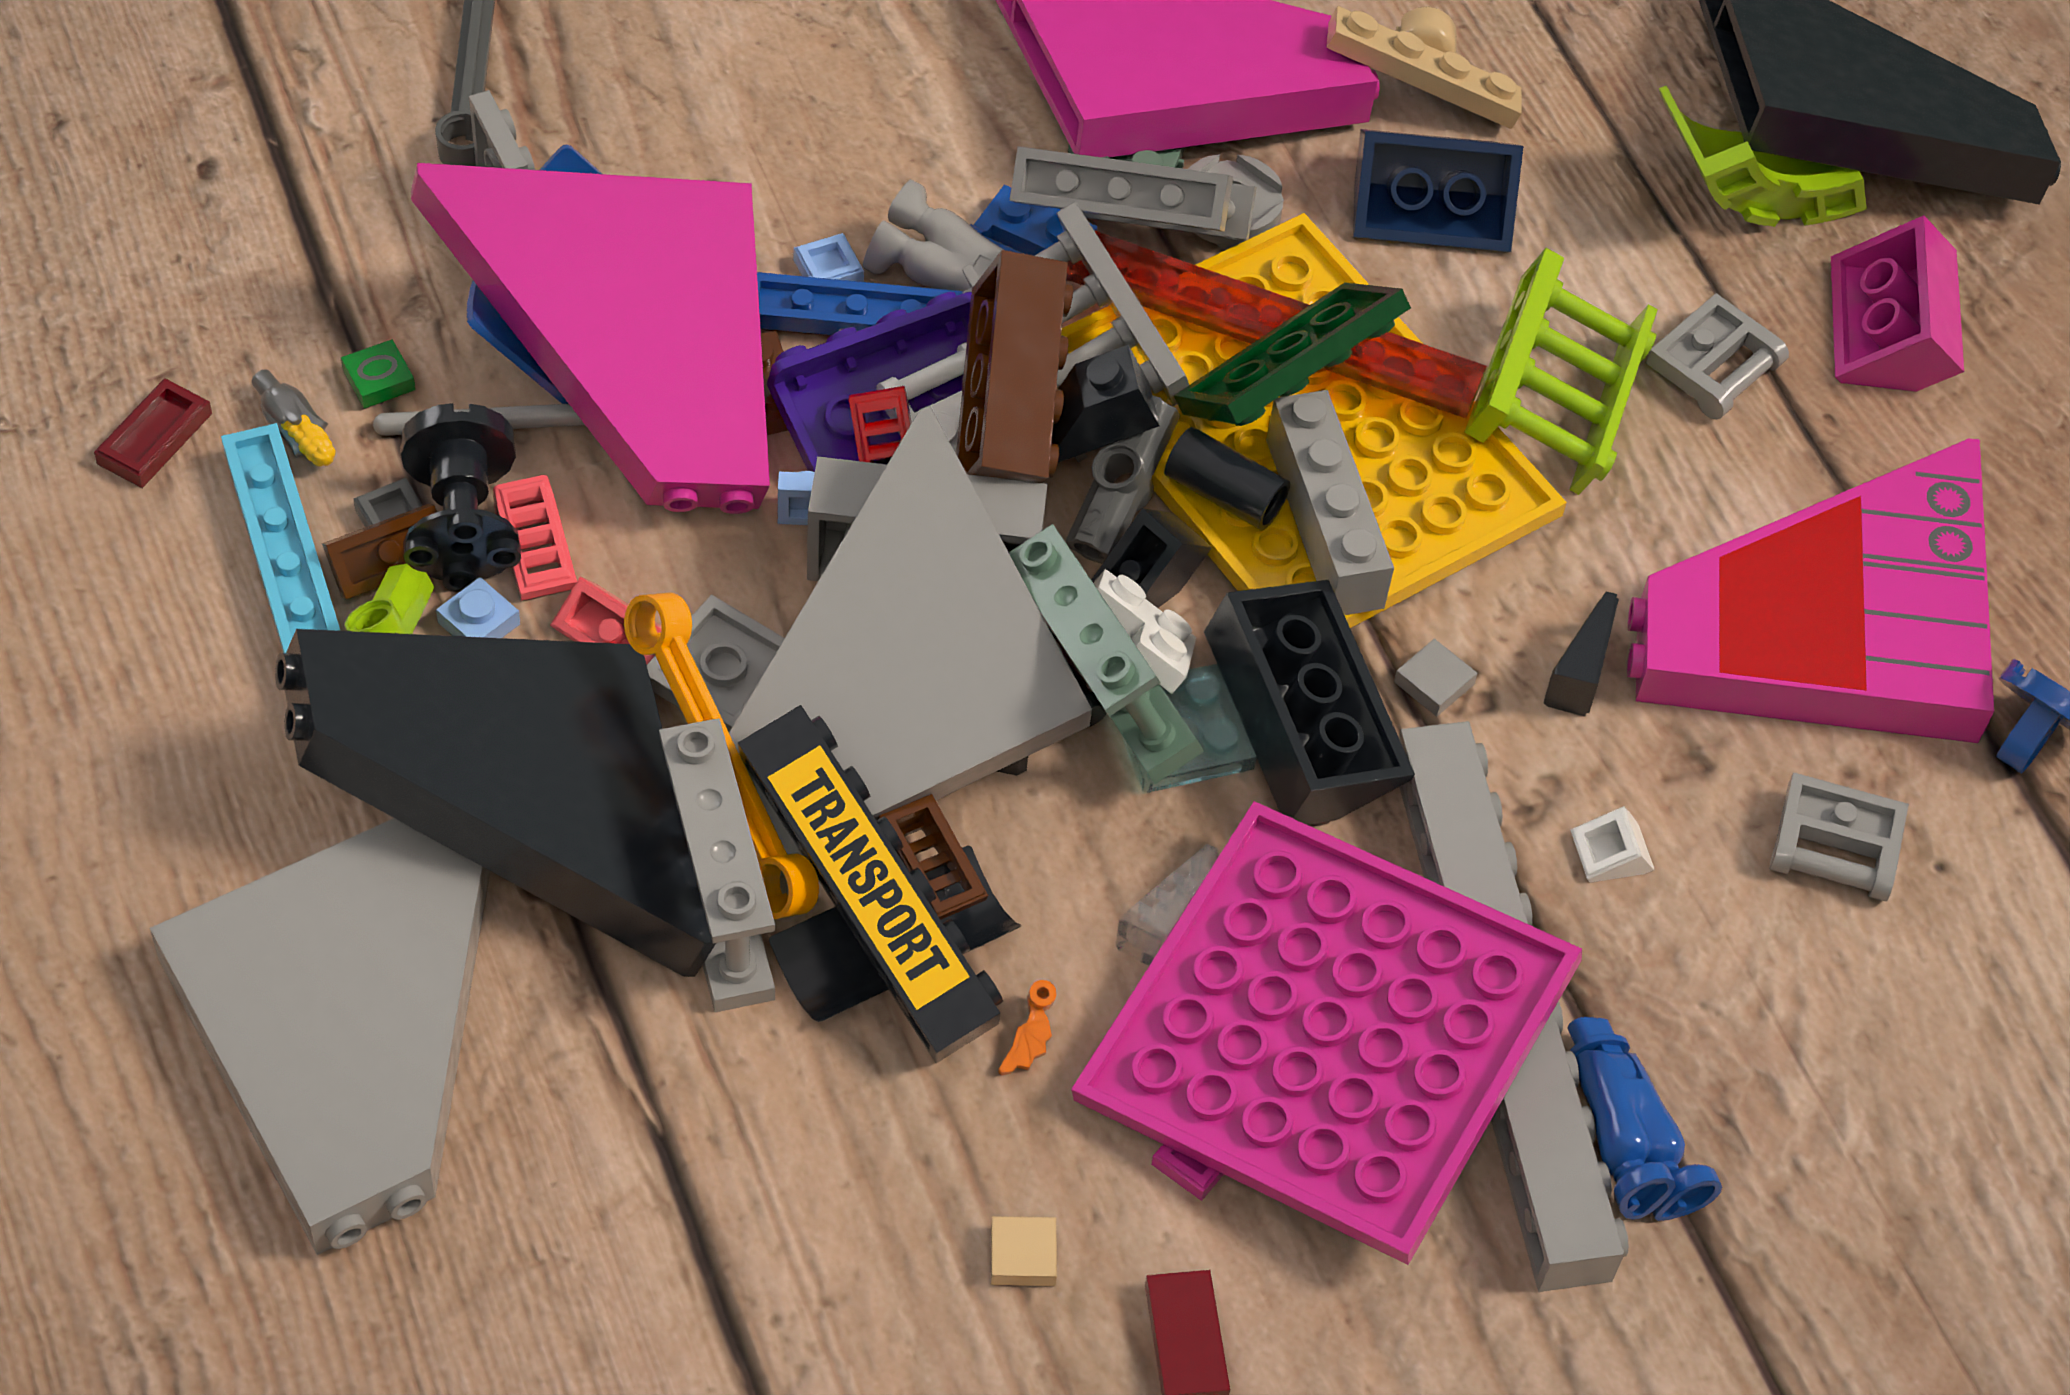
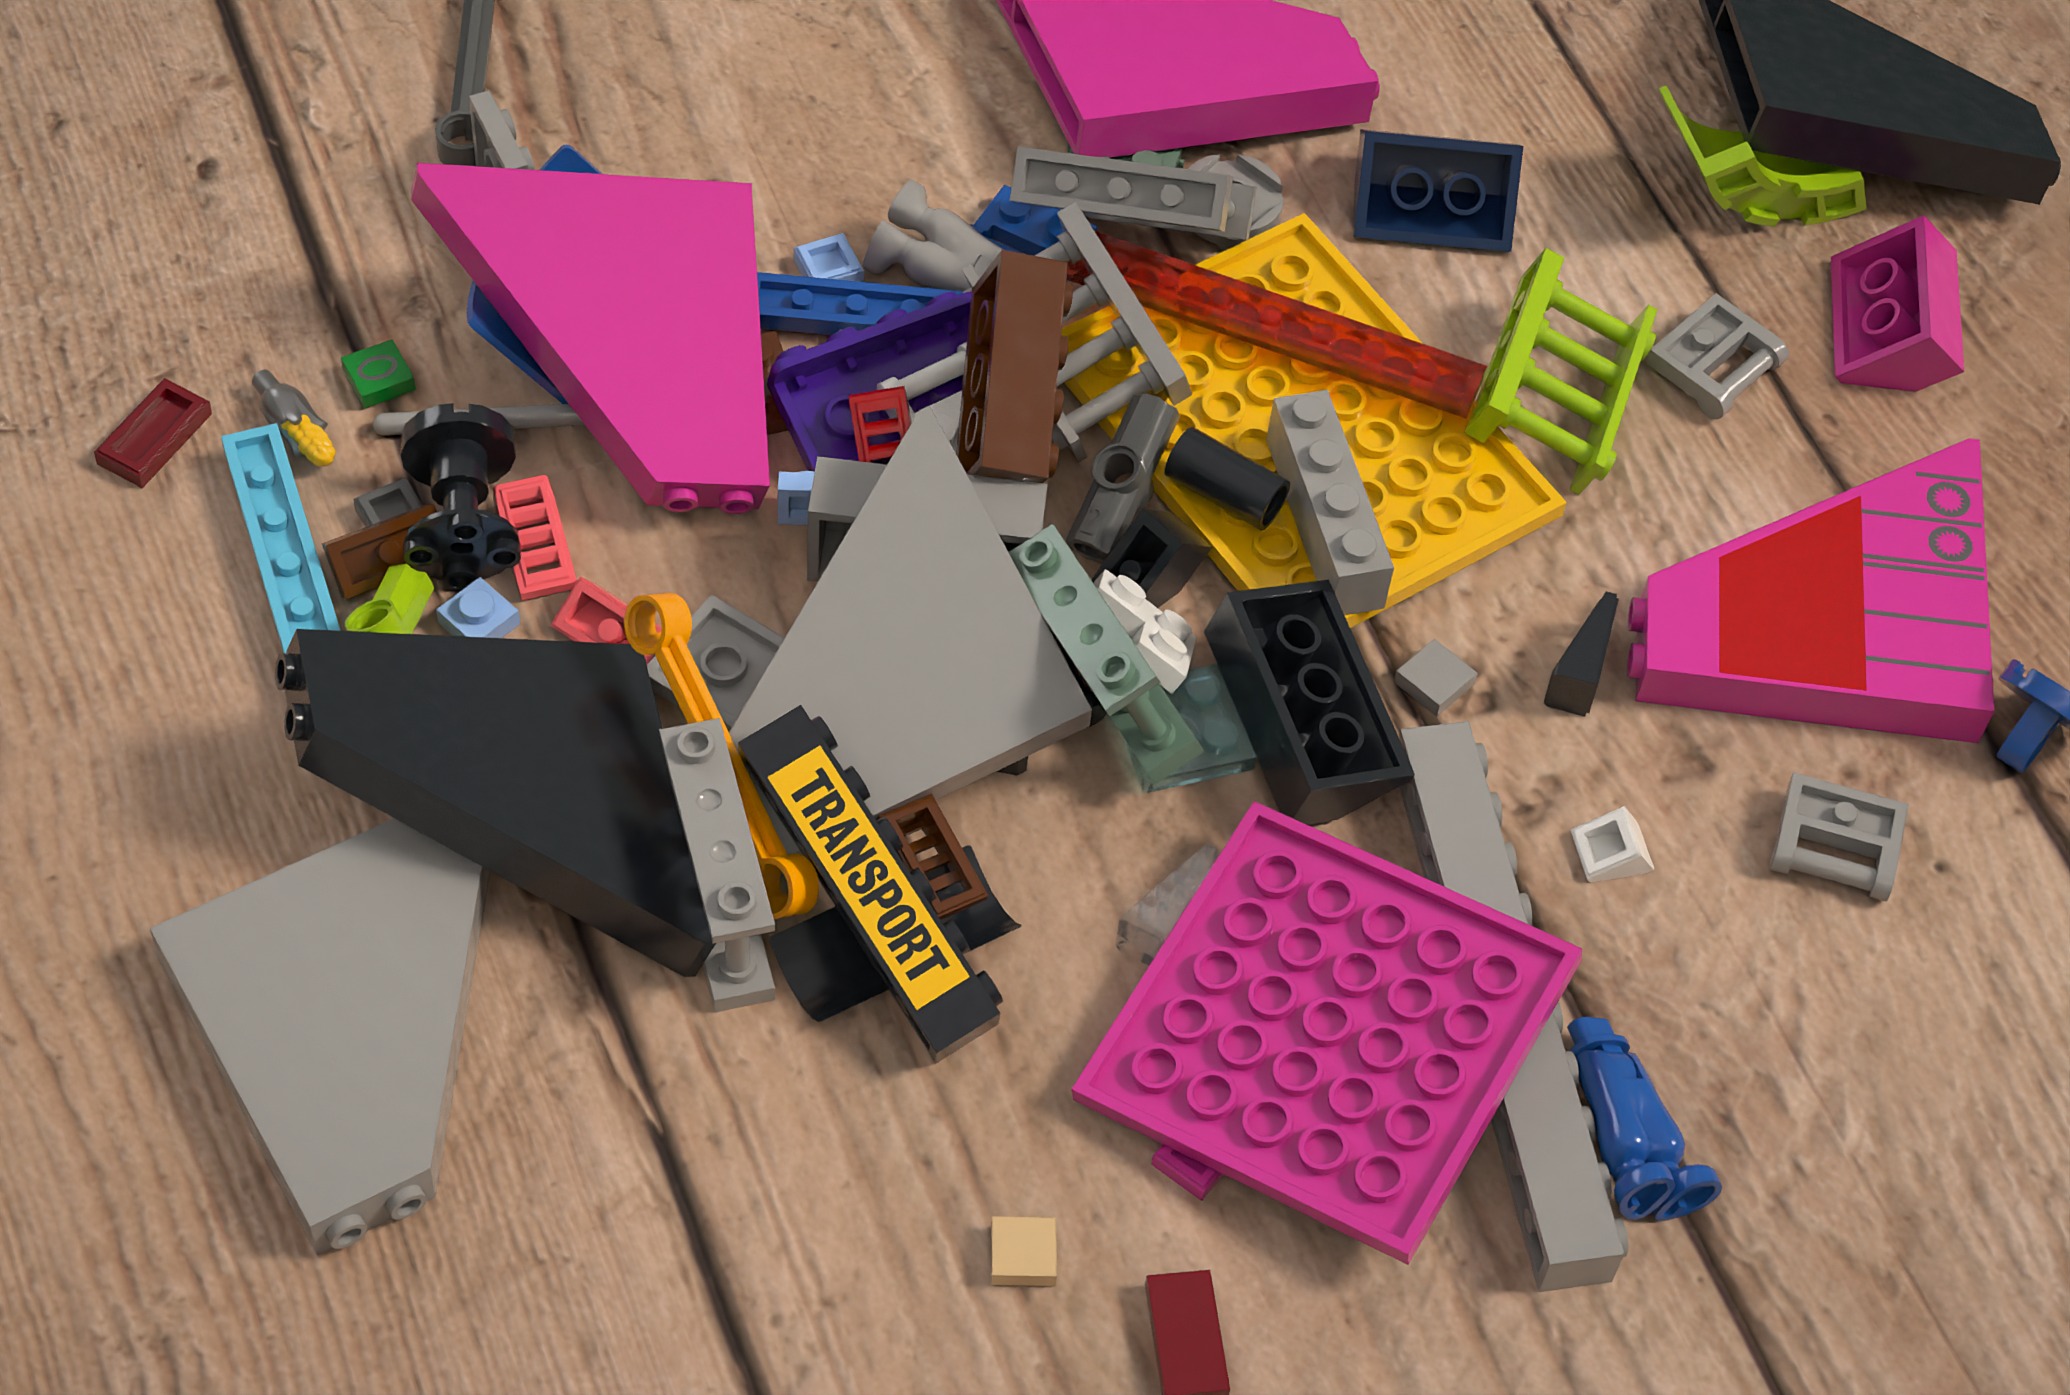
orange piece [997,980,1057,1076] -> none
black slope [1052,345,1160,463] -> none
dark green plate [1174,282,1411,426] -> none
tan plate [1327,6,1522,129] -> none

